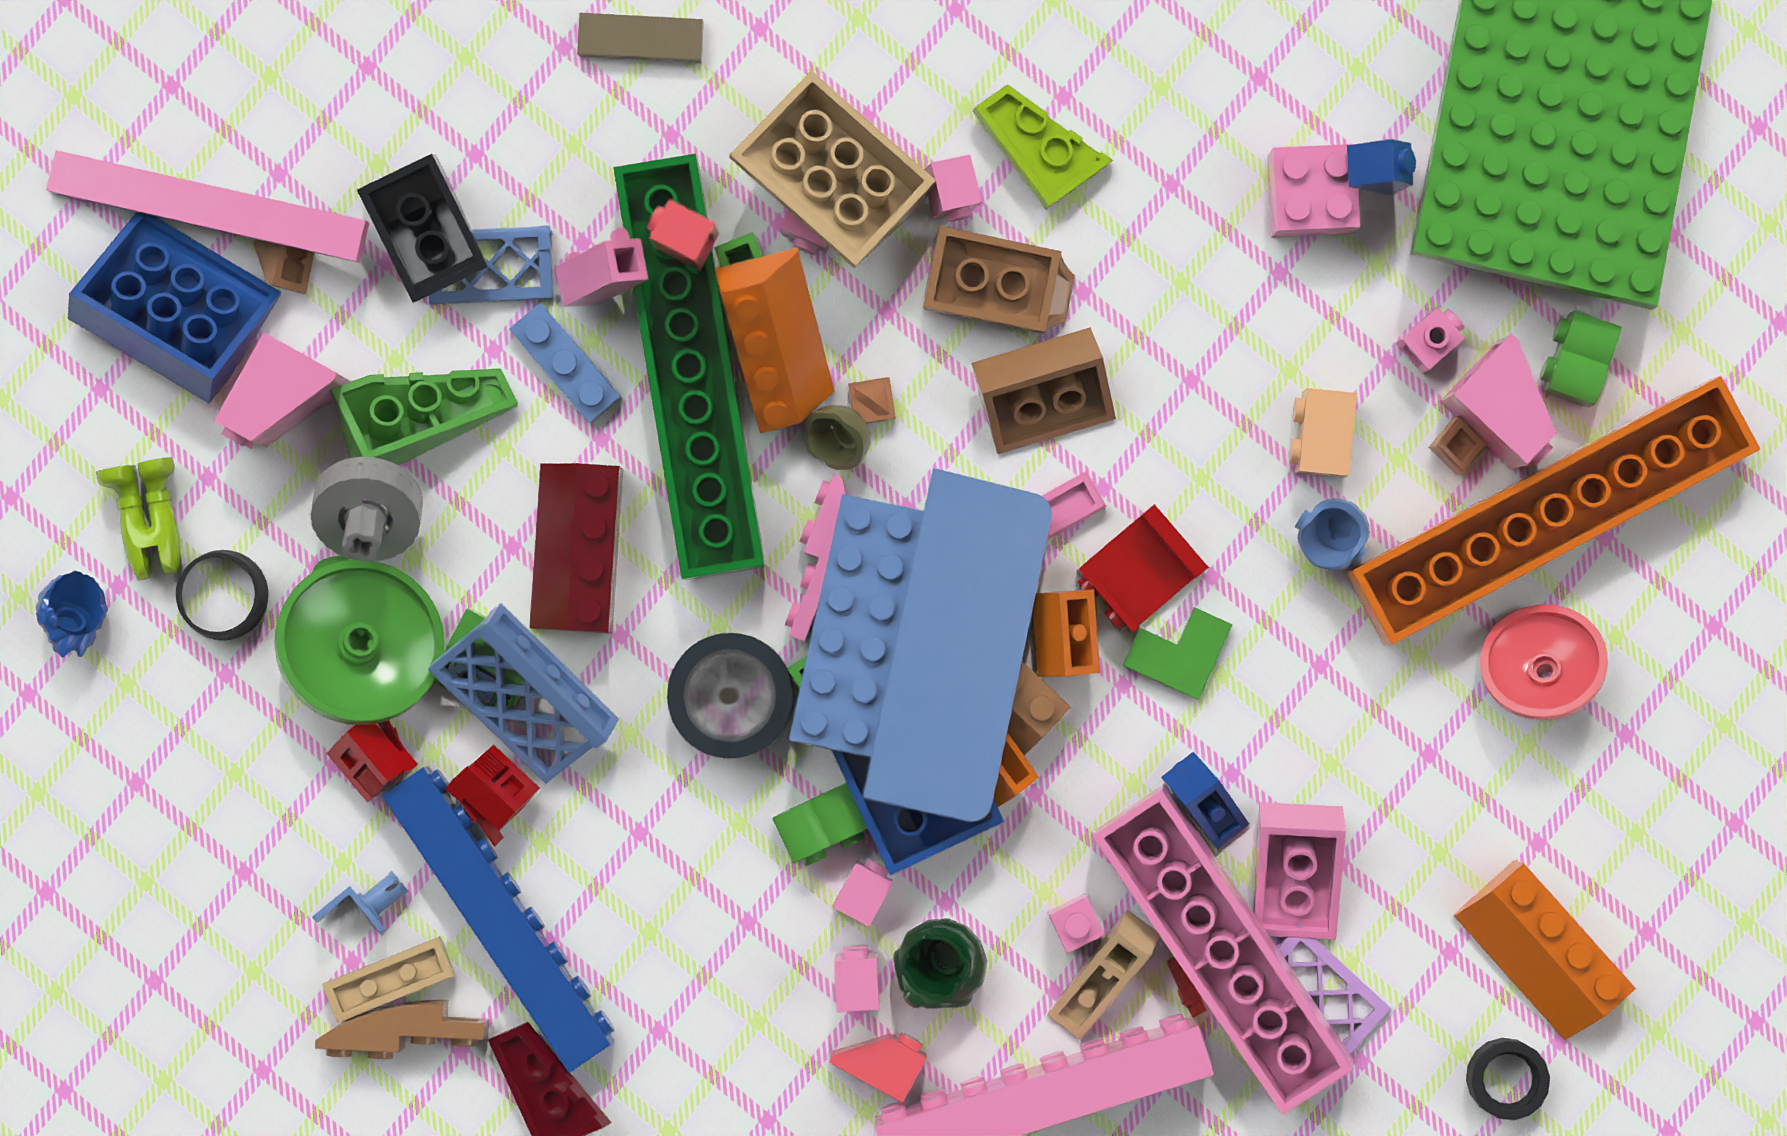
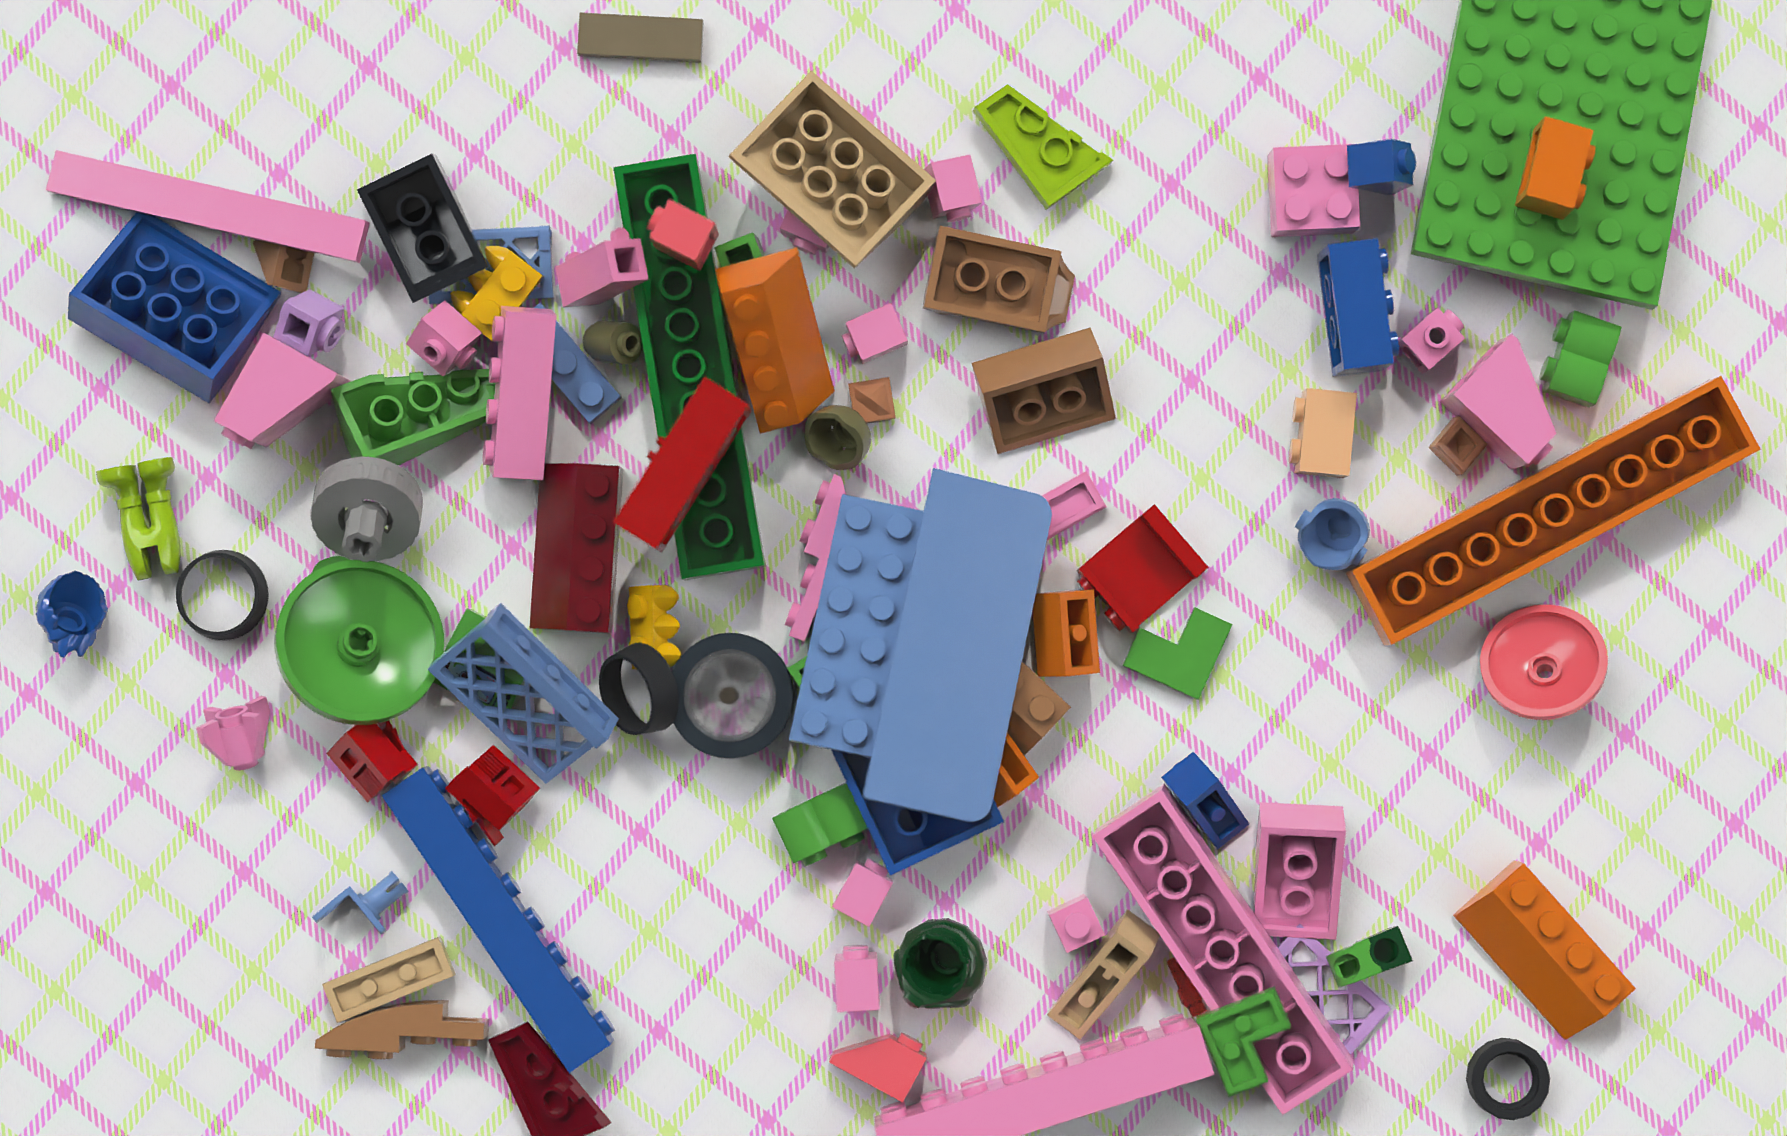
none -> bright pink brick [196,696,270,771]
none -> lavender brick [273,289,345,356]
none -> bright pink brick [406,300,482,376]
none -> yellow plate [450,246,544,342]
none -> bright pink brick [483,306,556,480]
none -> olive brick [583,320,643,364]
none -> black tyre [599,643,679,735]
none -> red brick [613,377,752,553]
none -> yellow plate [627,585,681,670]
none -> bright pink brick [841,303,908,364]
none -> bright green tile [1196,986,1291,1097]
none -> blue brick [1317,238,1399,377]
none -> leg [1326,926,1413,988]
none -> orange piece [1515,116,1596,220]

